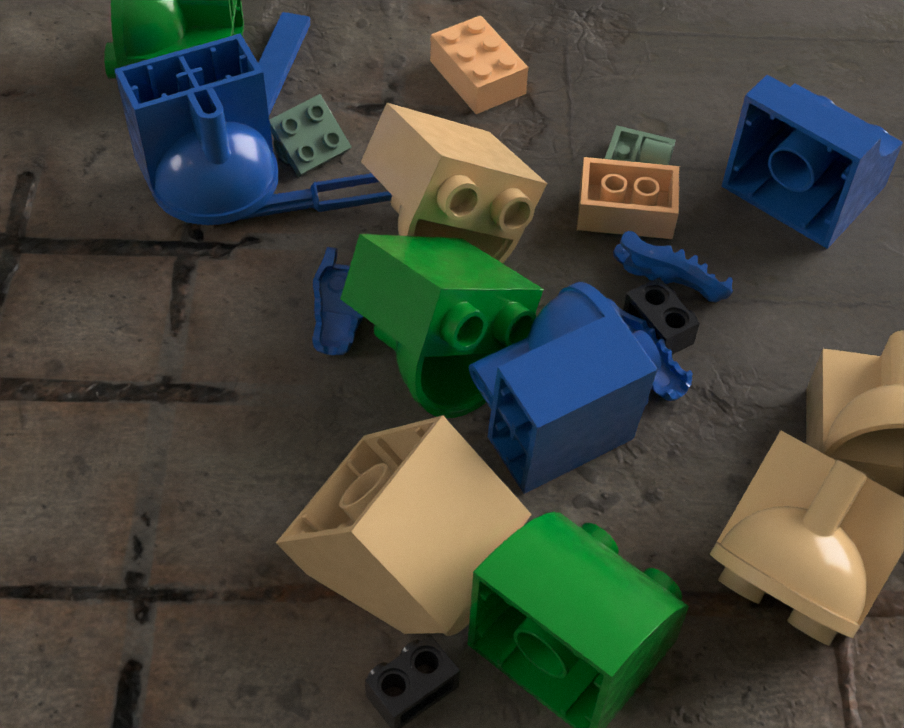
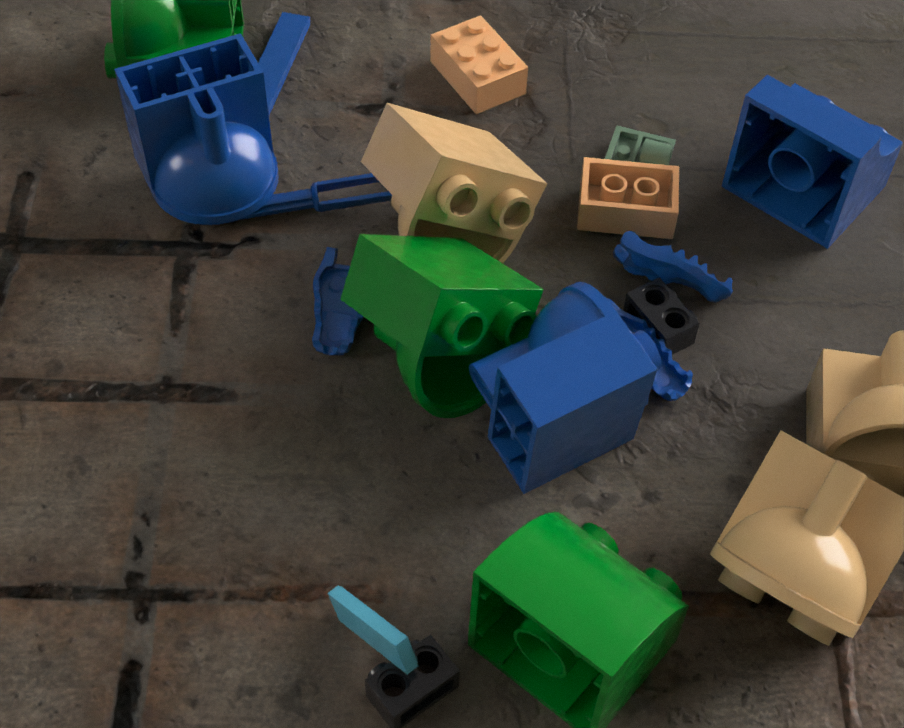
sand green plate [269,94,352,177] -> none
tan slope [276,415,531,636] -> none
none -> medium azure tile [327,585,418,674]

